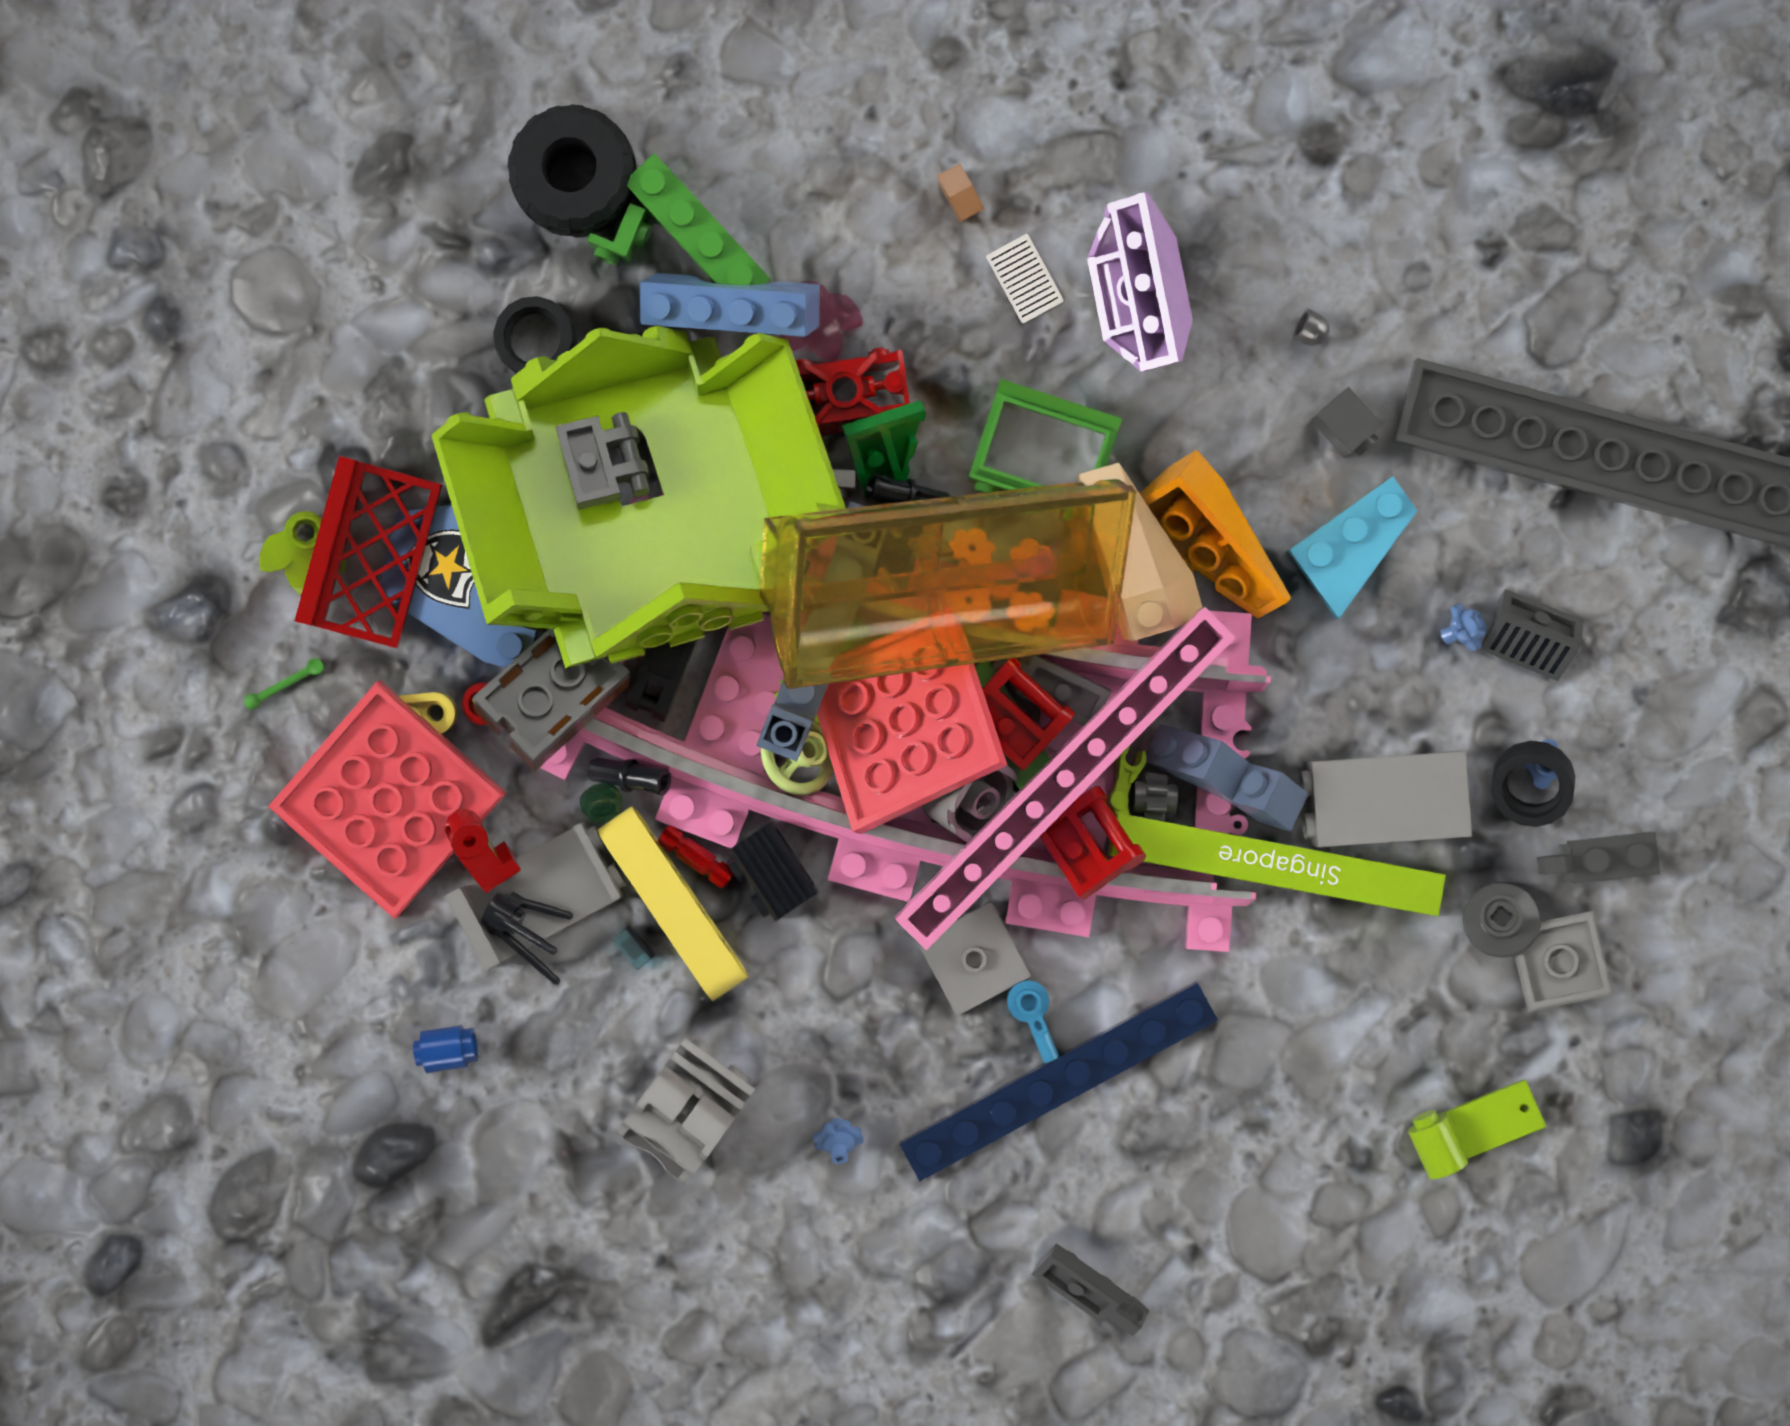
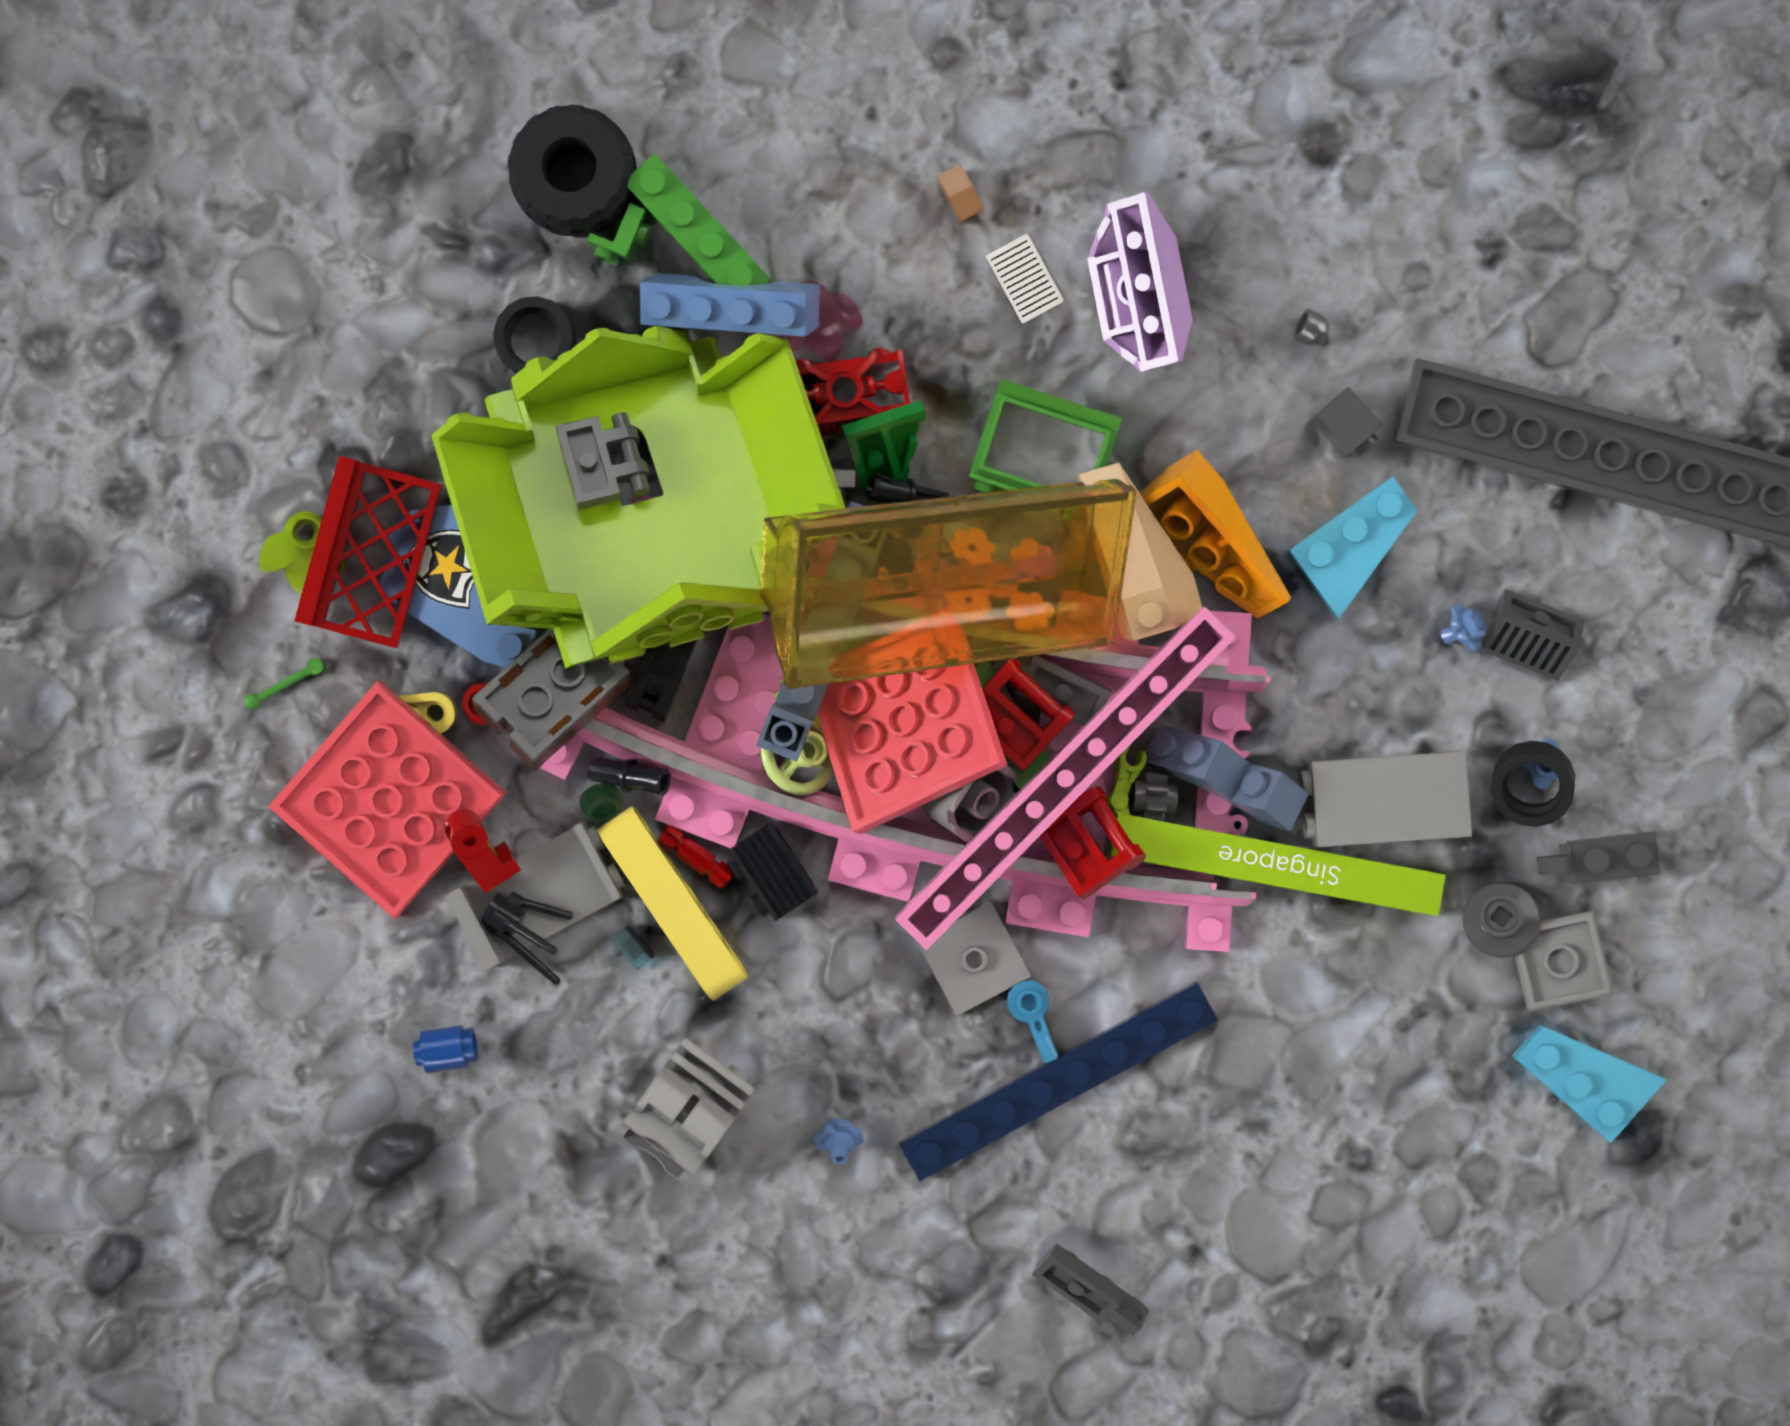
lime door [1408,1079,1547,1179] -> none
none -> medium azure wing [1512,1025,1667,1143]

